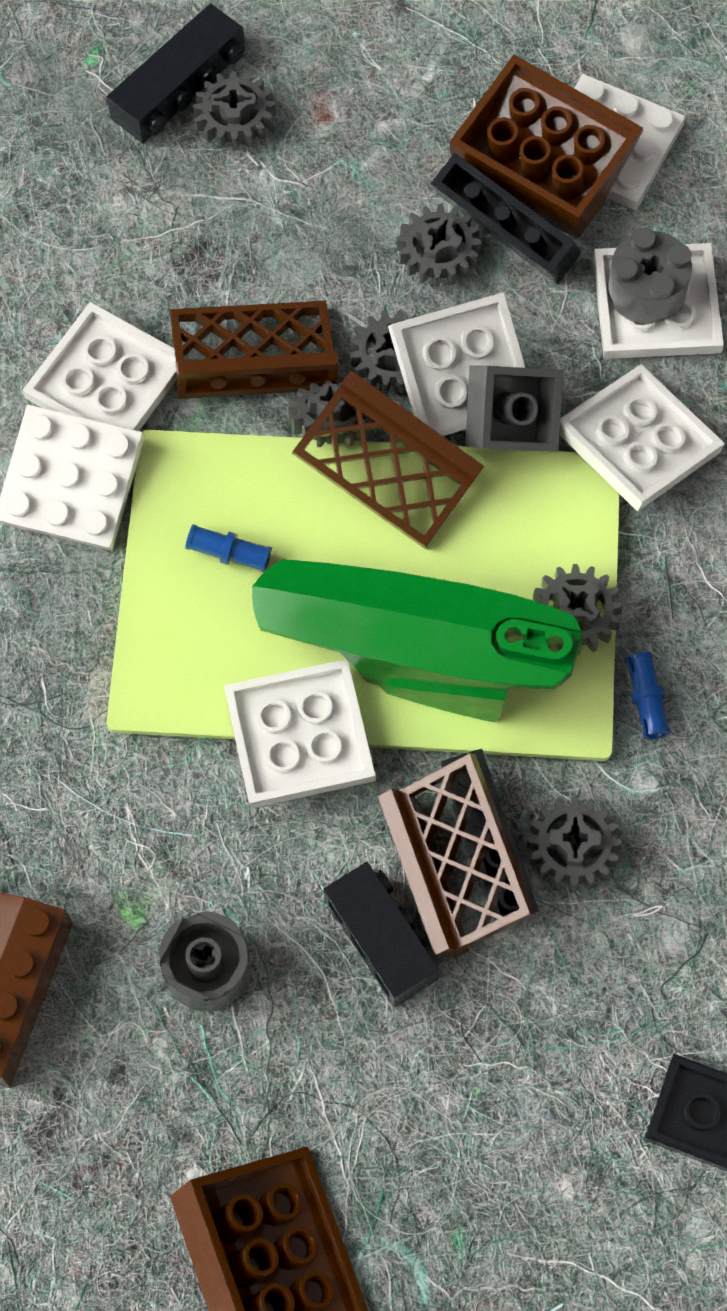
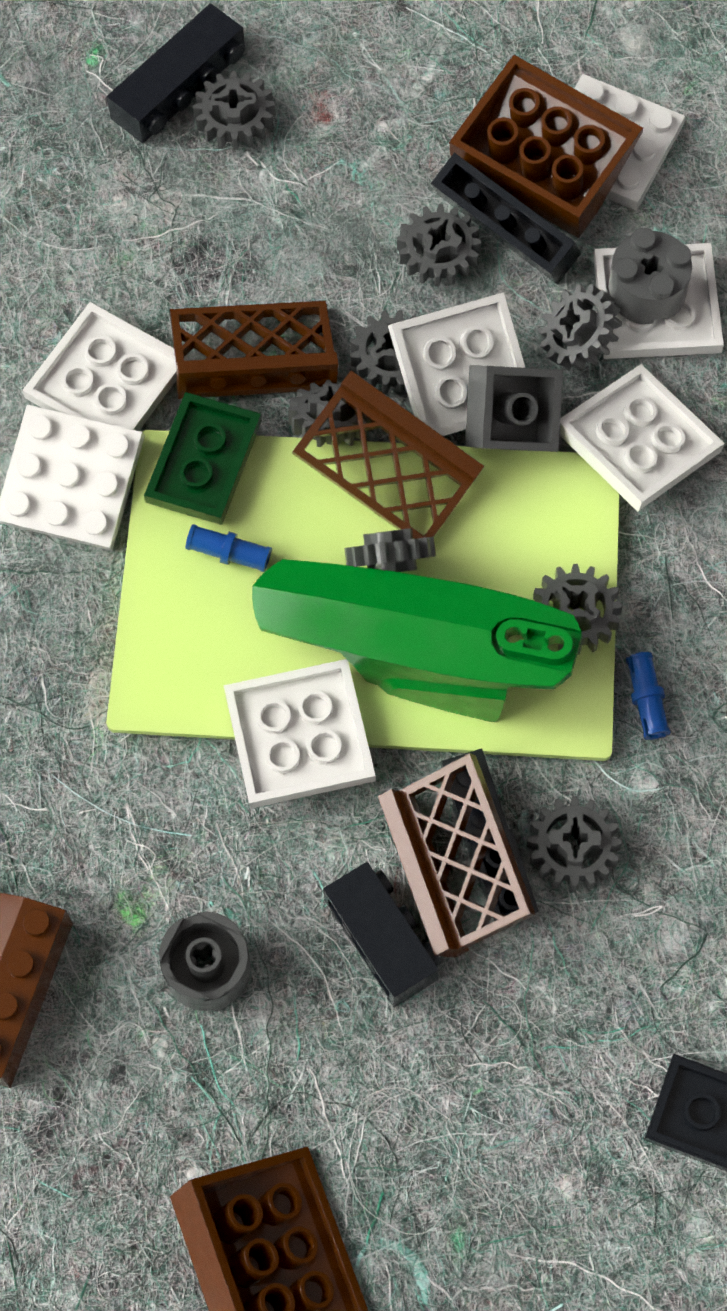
none -> dark green plate [144,392,262,525]
none -> dark grey gear [344,528,436,572]
none -> dark grey gear [539,284,622,371]

